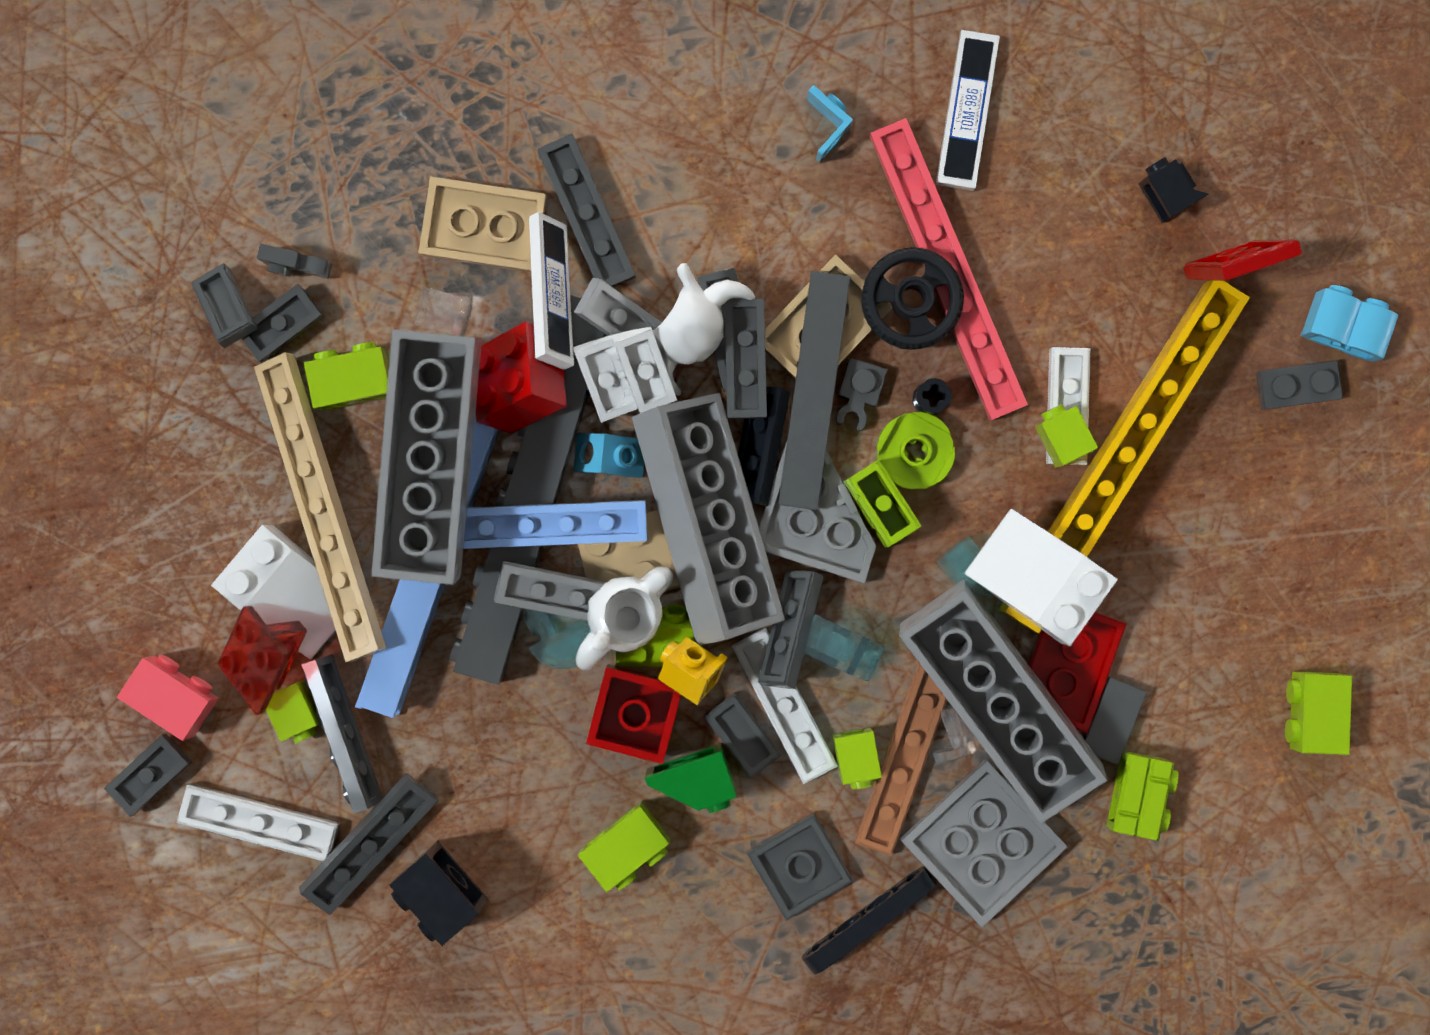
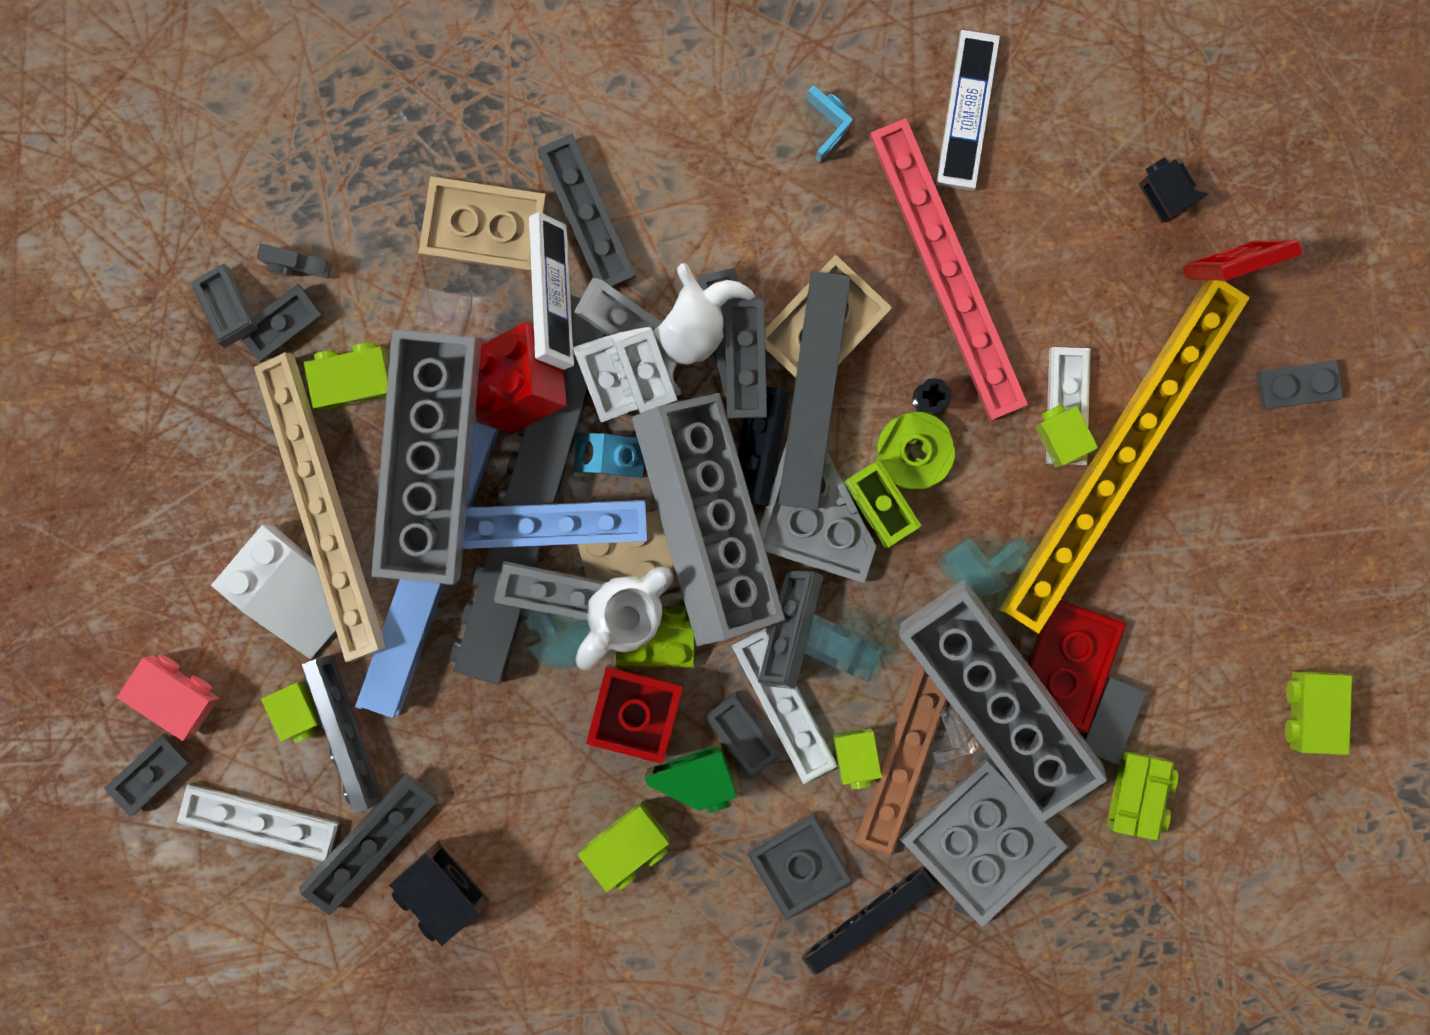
clear red bracket [218,606,307,715] -> none
yellow brick [658,637,728,705] -> none
dark grey plate [836,358,887,431] -> none
black wheel [862,247,964,350] -> none
white slope [964,509,1118,646] -> none
medium azure brick [1301,285,1399,362] -> none

